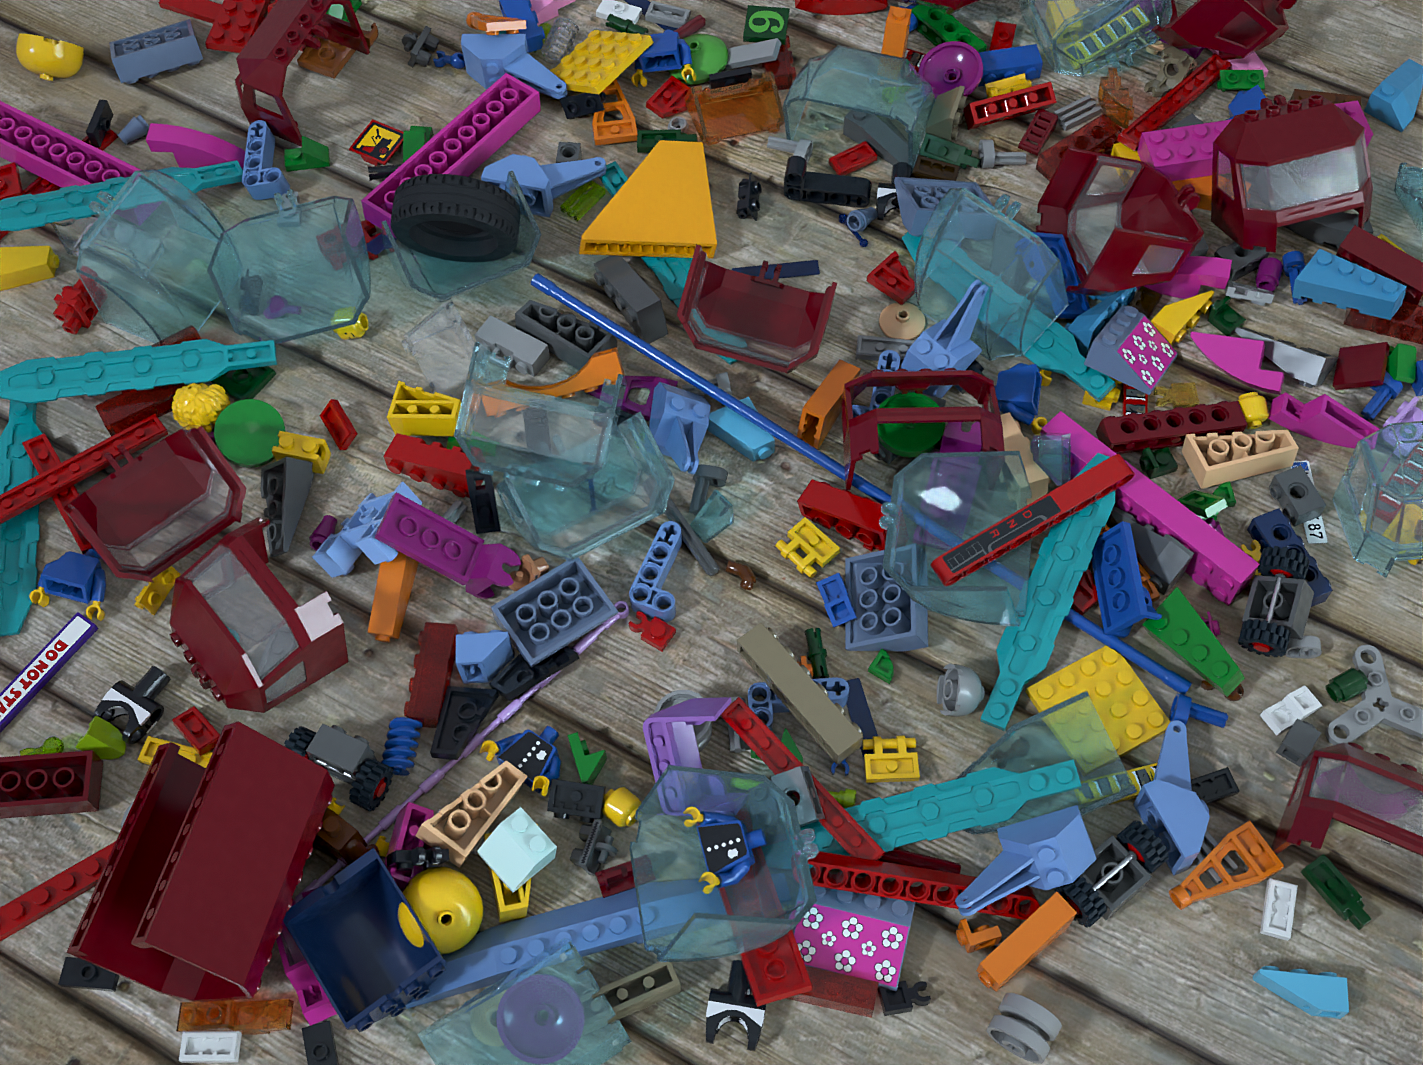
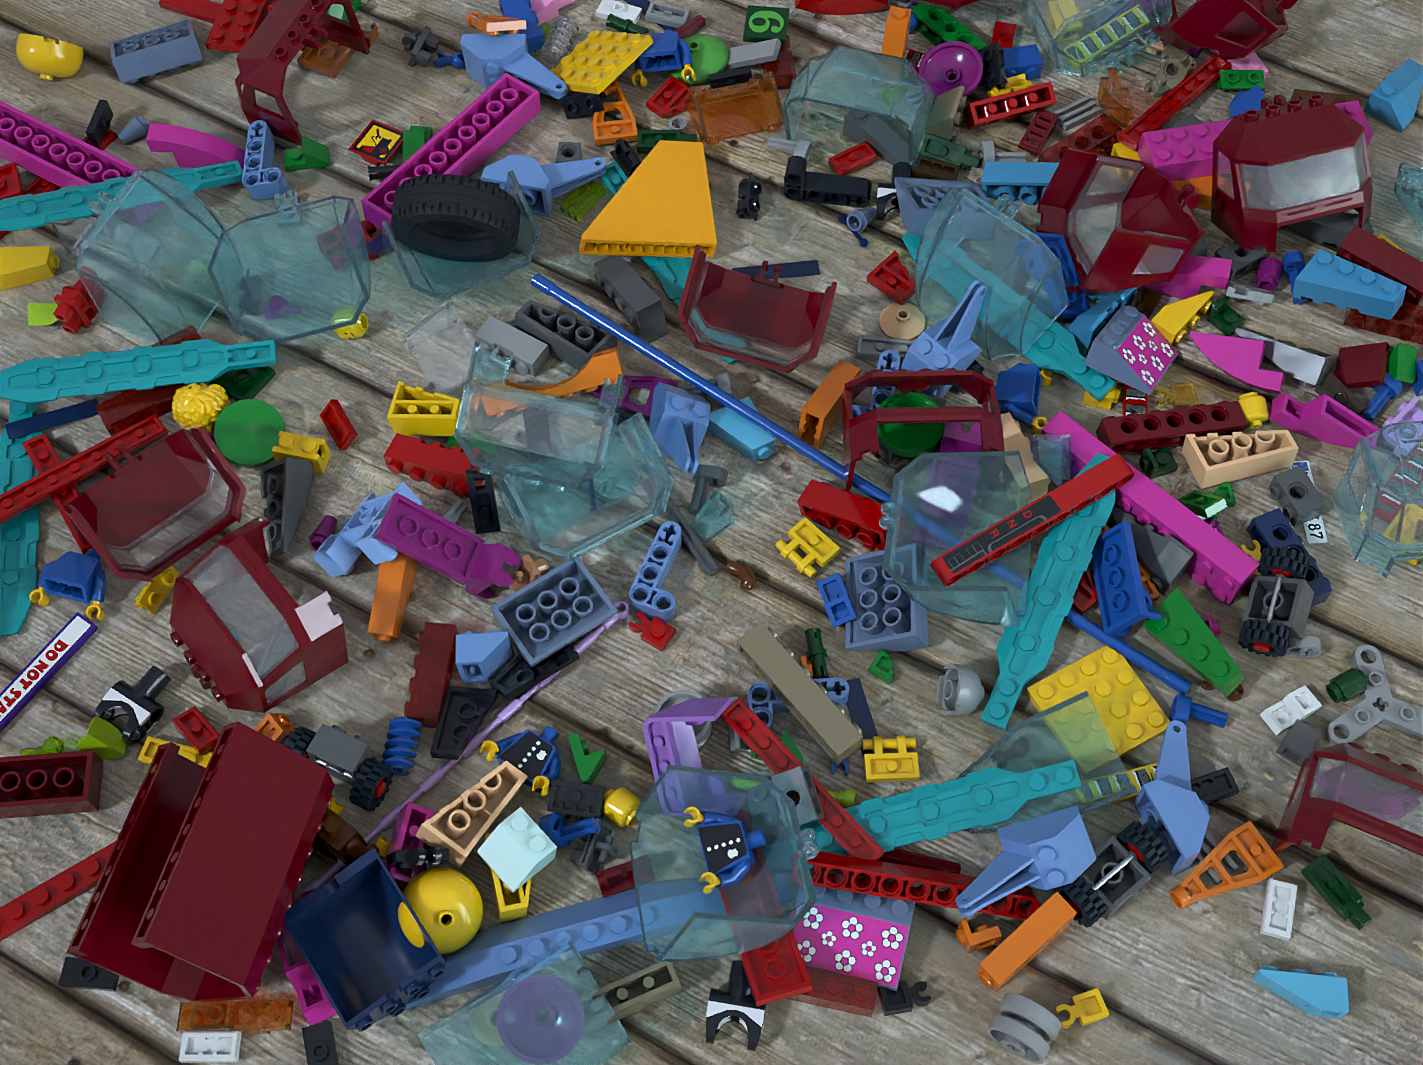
none -> dark blue sticker [5,399,101,439]
none -> lime brick [28,303,58,326]
none -> orange bracket [253,713,295,743]
none -> blue piece [539,813,601,849]
none -> black hinge [610,139,642,178]
none -> dark azure wedge [981,162,1059,206]
none -> black hinge [982,41,1008,90]
none -> yellow plate [1054,988,1110,1029]
none -> dark brown plate [1314,374,1367,415]

